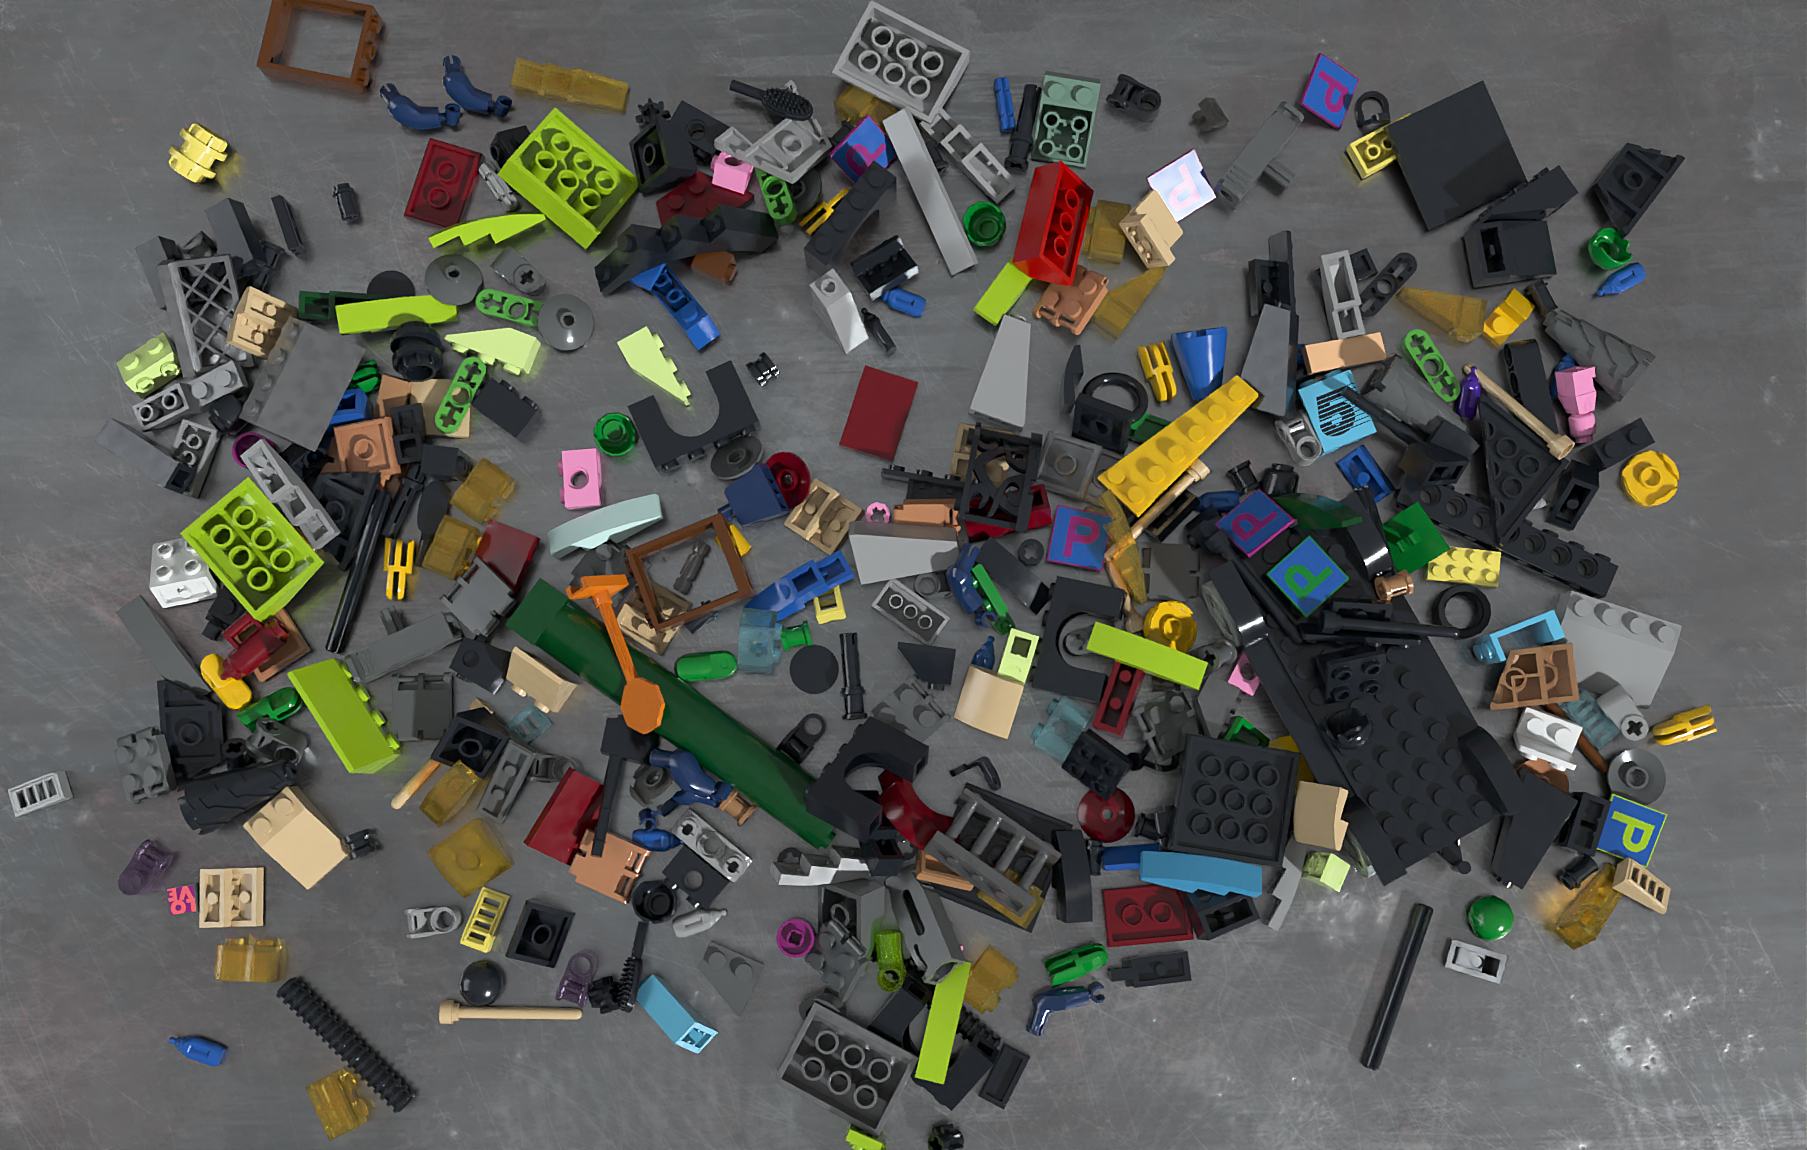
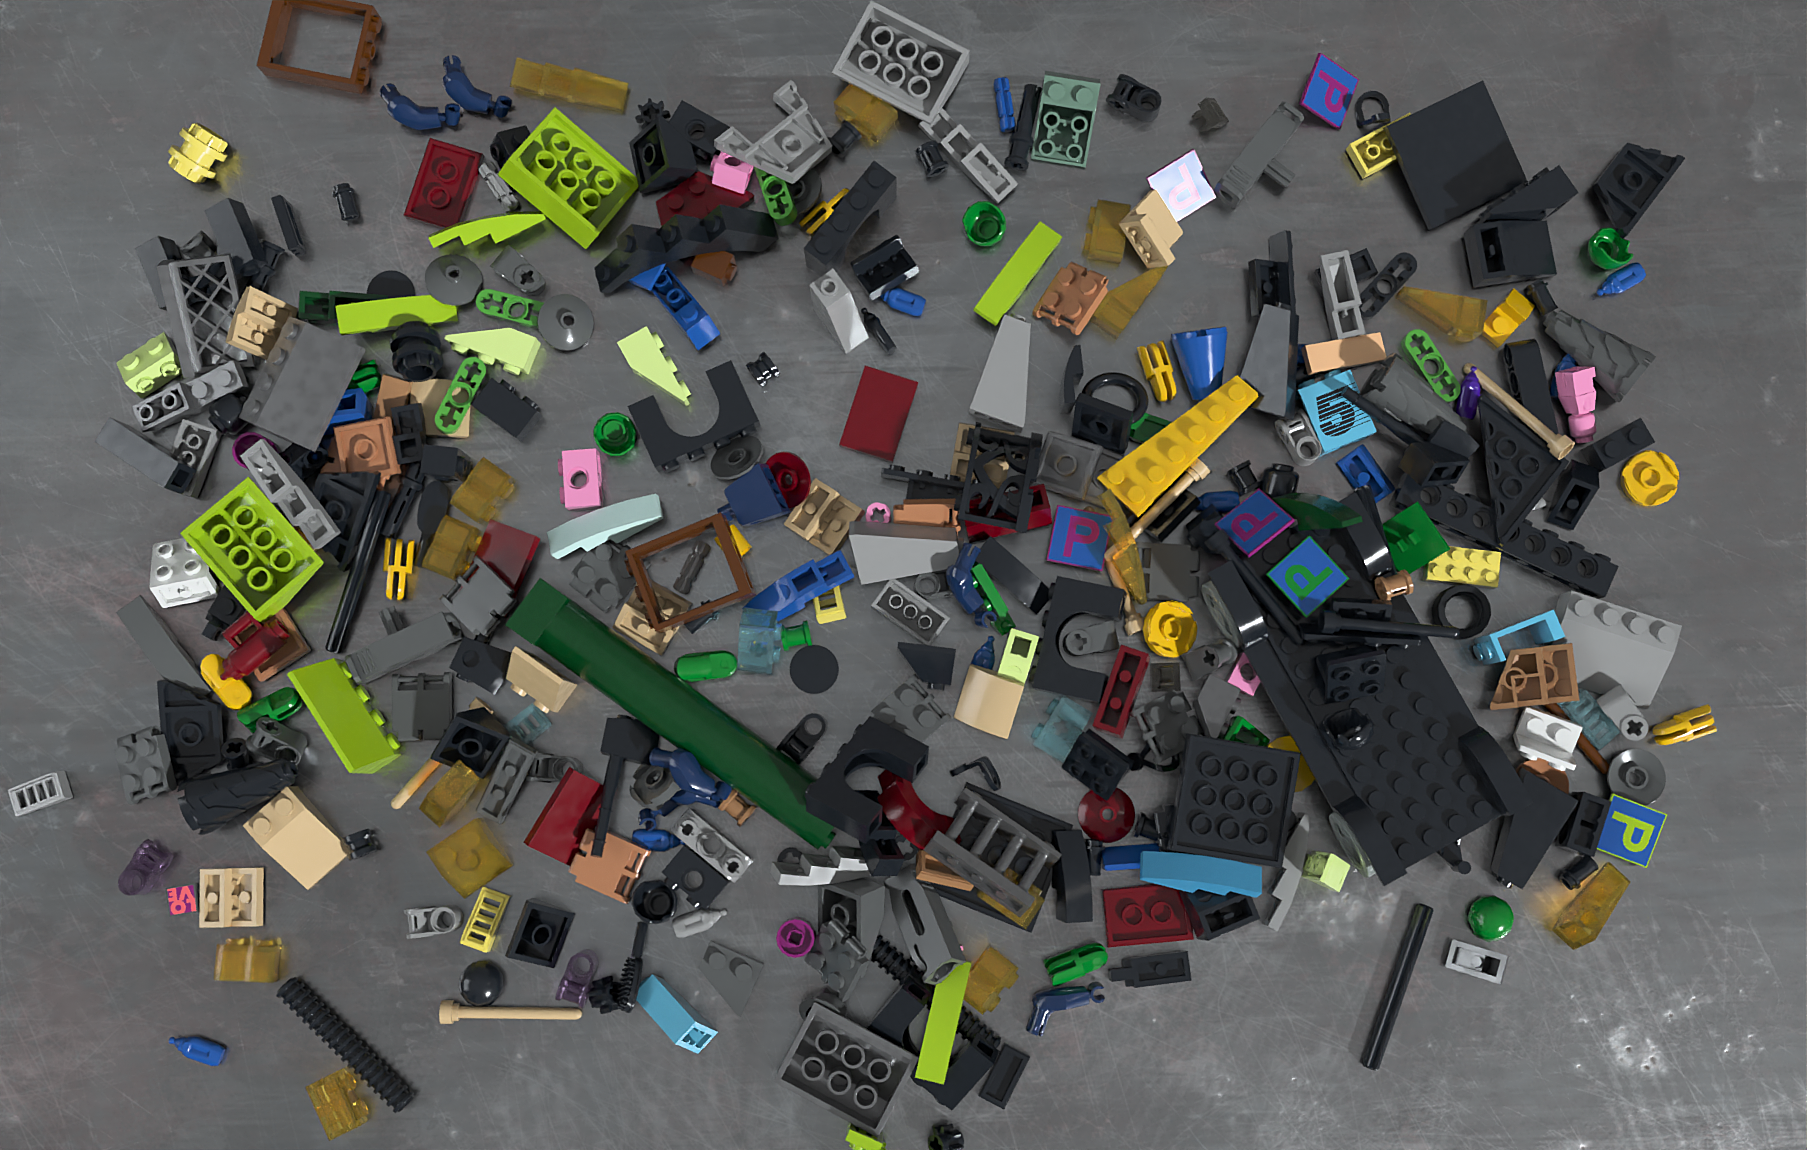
orange piece [565,574,665,734] -> none
black piece [729,80,813,121] -> none
blue piece [829,114,898,185] -> none
black pin [839,633,868,720] -> none
clear neon green piece [875,929,906,993] -> none
light grey tile [882,108,978,275] -> none
red slope [1012,161,1094,287] -> none
black bush [1017,539,1044,567] -> none
lime slope [1086,622,1208,691] -> none
tan slope [1293,781,1348,851] -> none
tan slope [1612,857,1671,915] -> none

